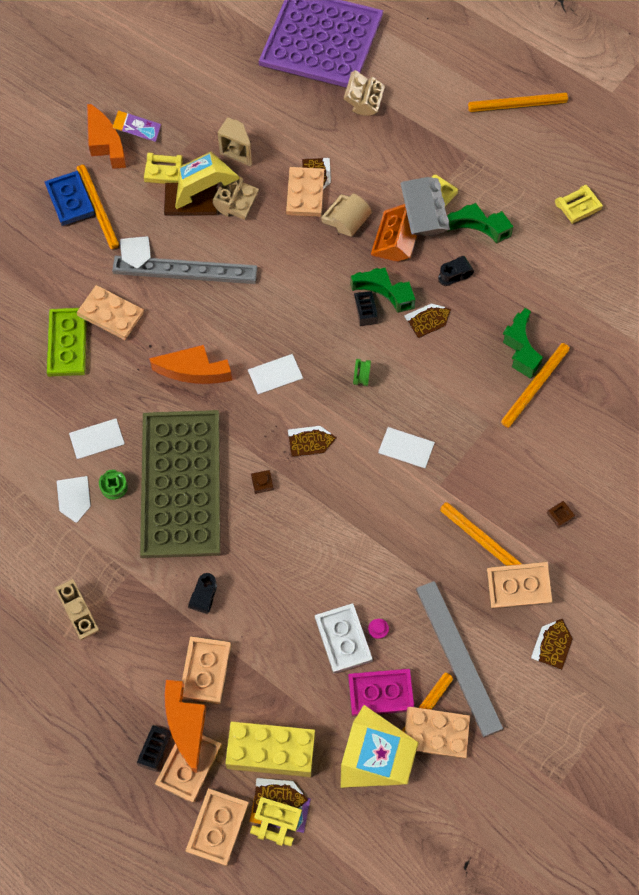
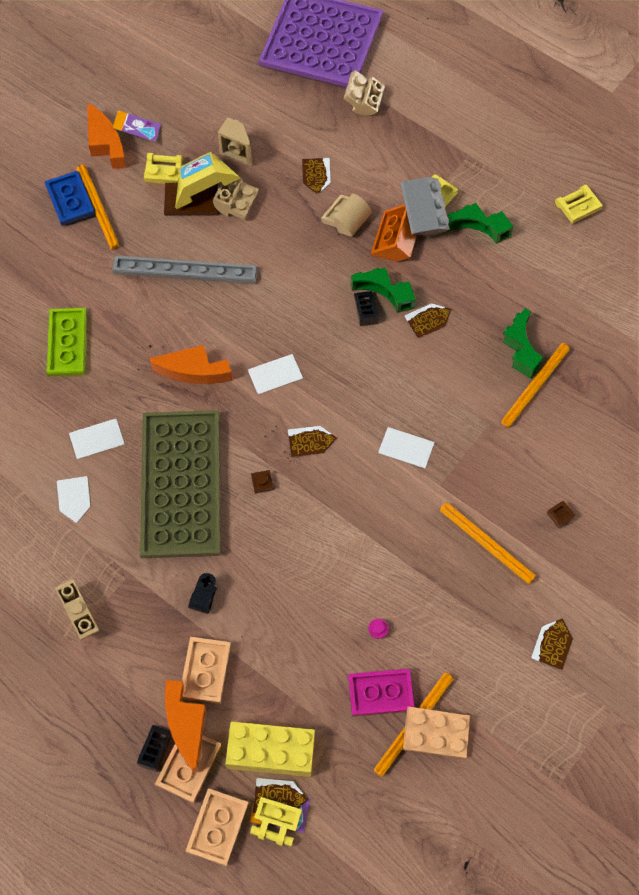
light nougat plate [77,285,144,340] -> none
bright green wheel [99,470,128,500] -> none
white sticker [120,236,151,268] -> none
light nougat plate [286,167,324,217] -> none
white plate [315,603,373,674] -> none
light yellow wedge [341,705,419,788] -> none
bright green wheel [353,359,371,386] -> none
light grey tile [416,581,503,738] -> none
black piece [438,256,474,286] -> none
light orange axle [468,93,568,112] -> none
light nougat plate [487,562,552,609] -> none

